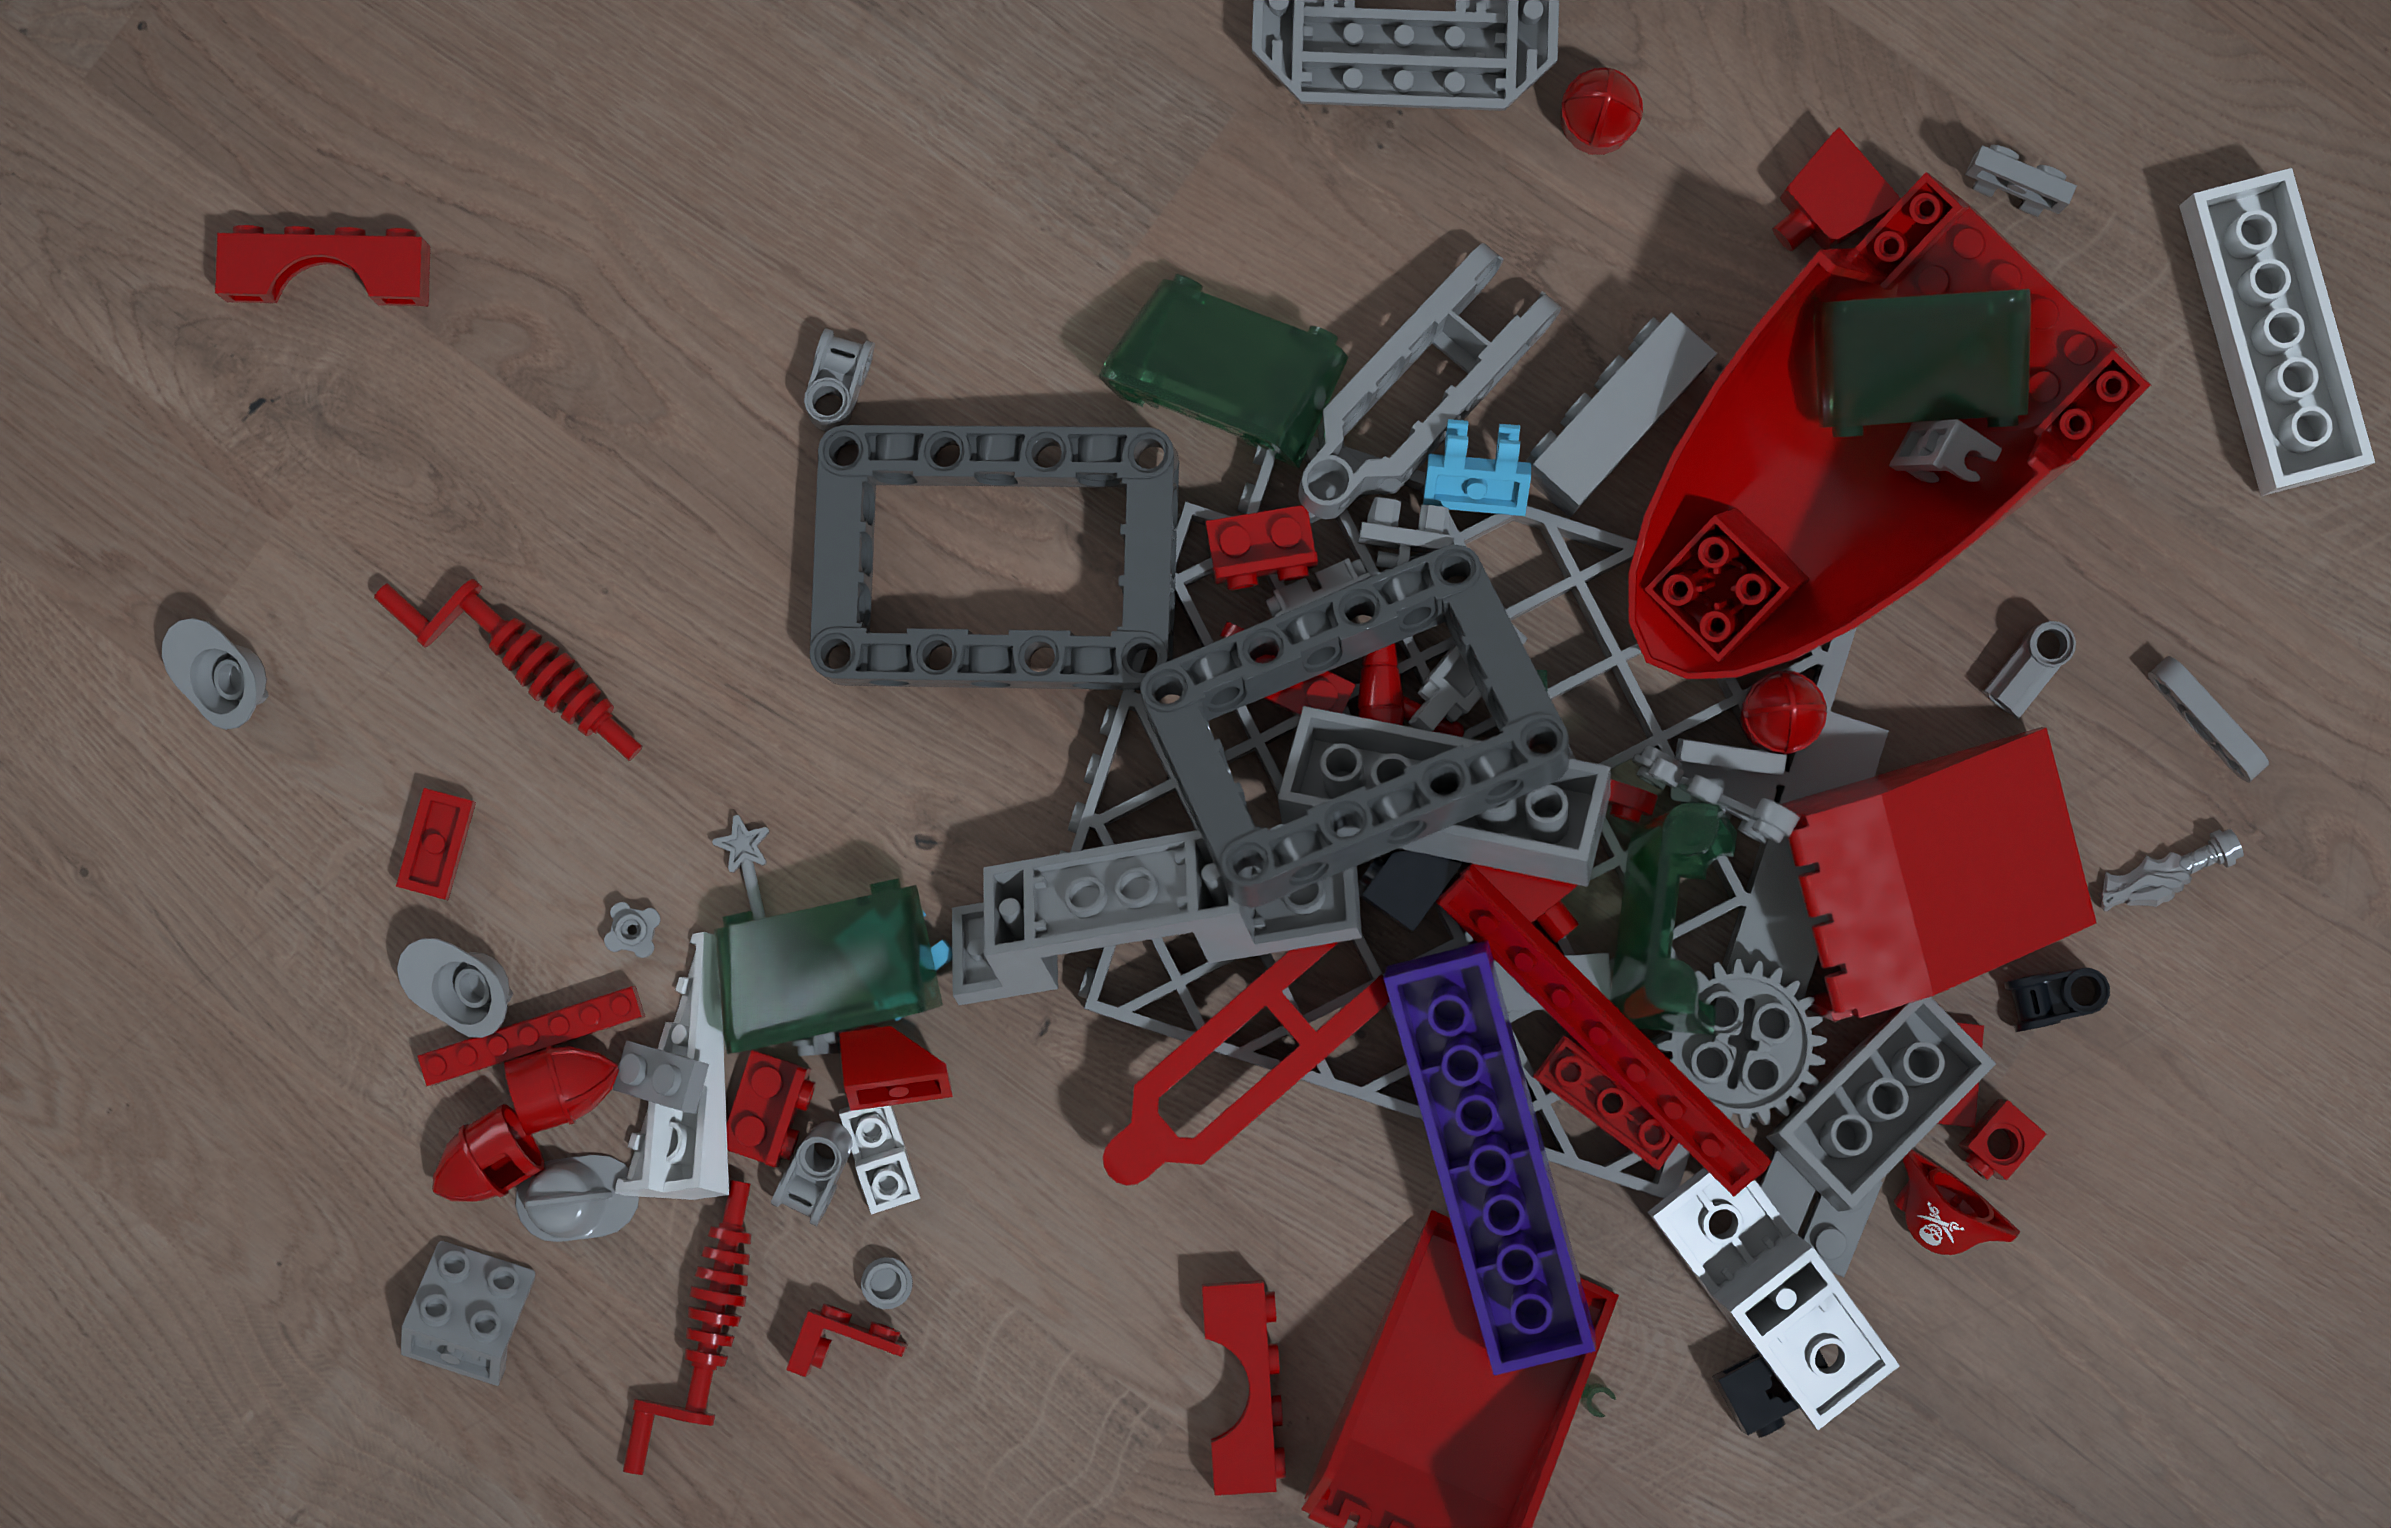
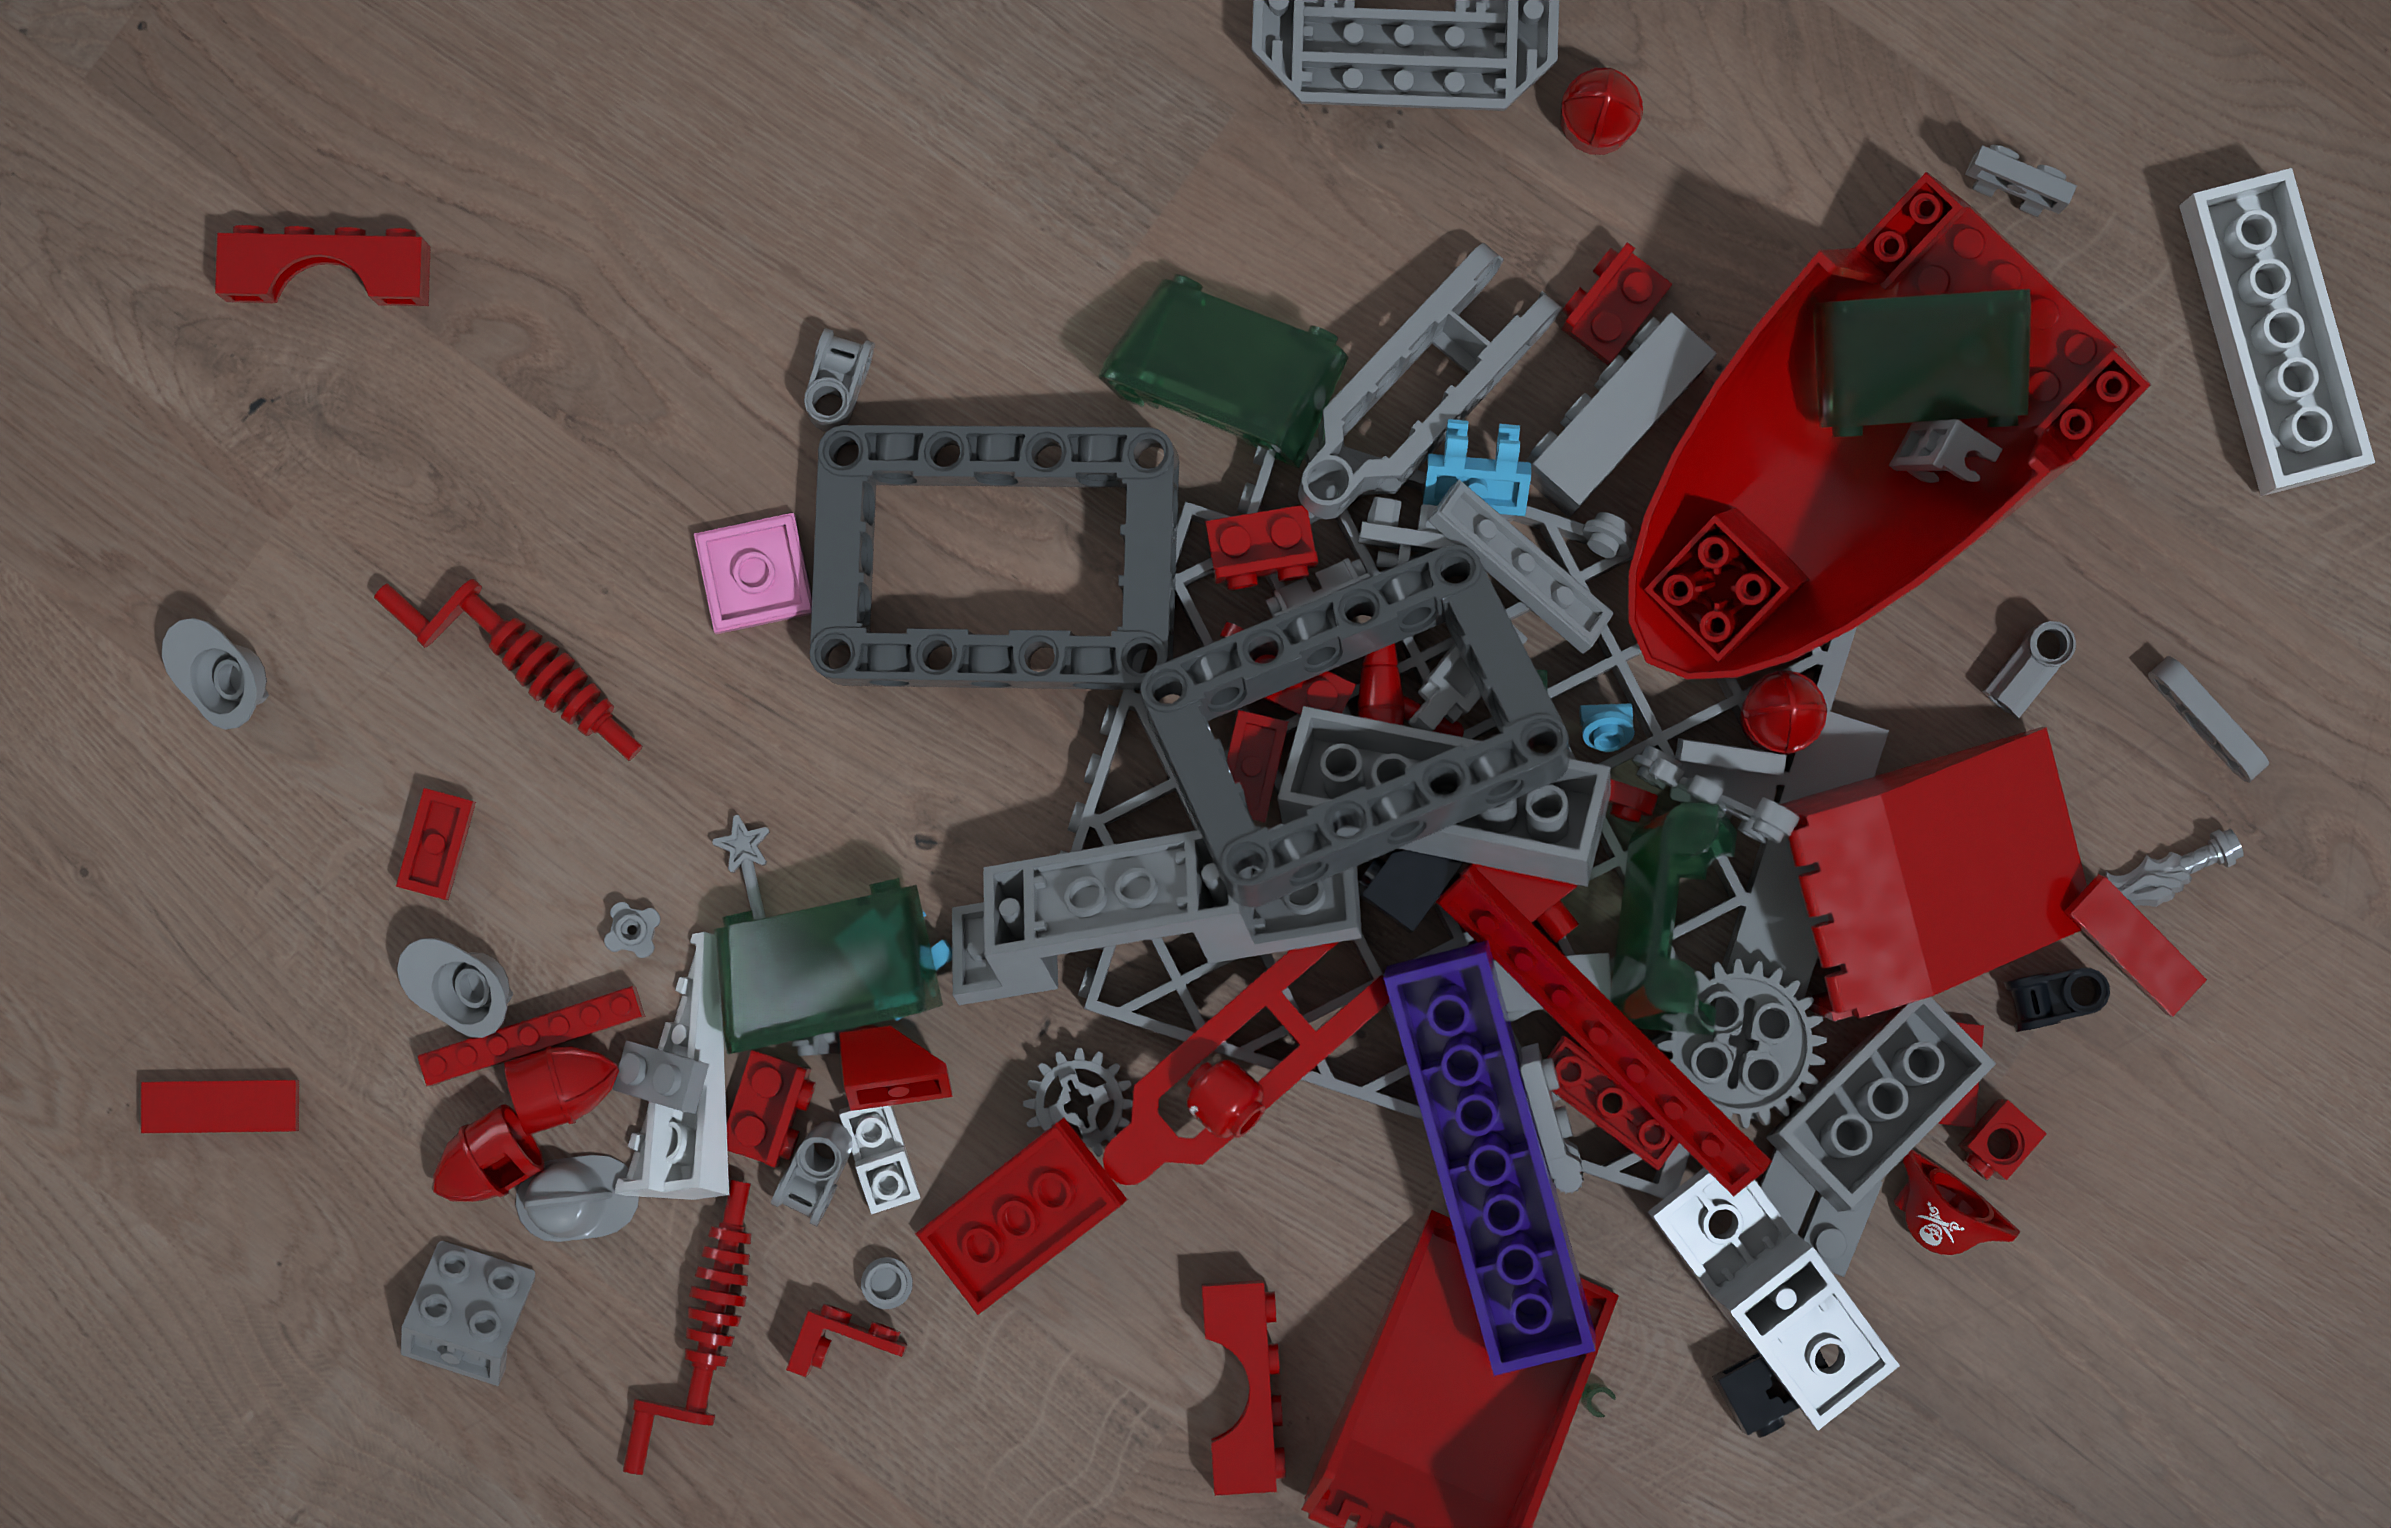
red torso [1772,127,1901,251] -> none
none -> red tile [141,1080,299,1133]
none -> bright pink tile [694,513,812,635]
none -> red tile [915,1117,1128,1315]
none -> light grey gear [1023,1048,1133,1157]
none -> red head [1187,1060,1265,1138]
none -> red plate [1227,710,1289,823]
none -> light grey tile [1428,479,1614,654]
none -> light grey hinge [1518,1043,1584,1194]
none -> red bracket [1561,242,1673,366]
none -> medium azure plate [1579,703,1634,752]
none -> light grey plate [1583,512,1633,558]
none -> red tile [2064,874,2207,1017]

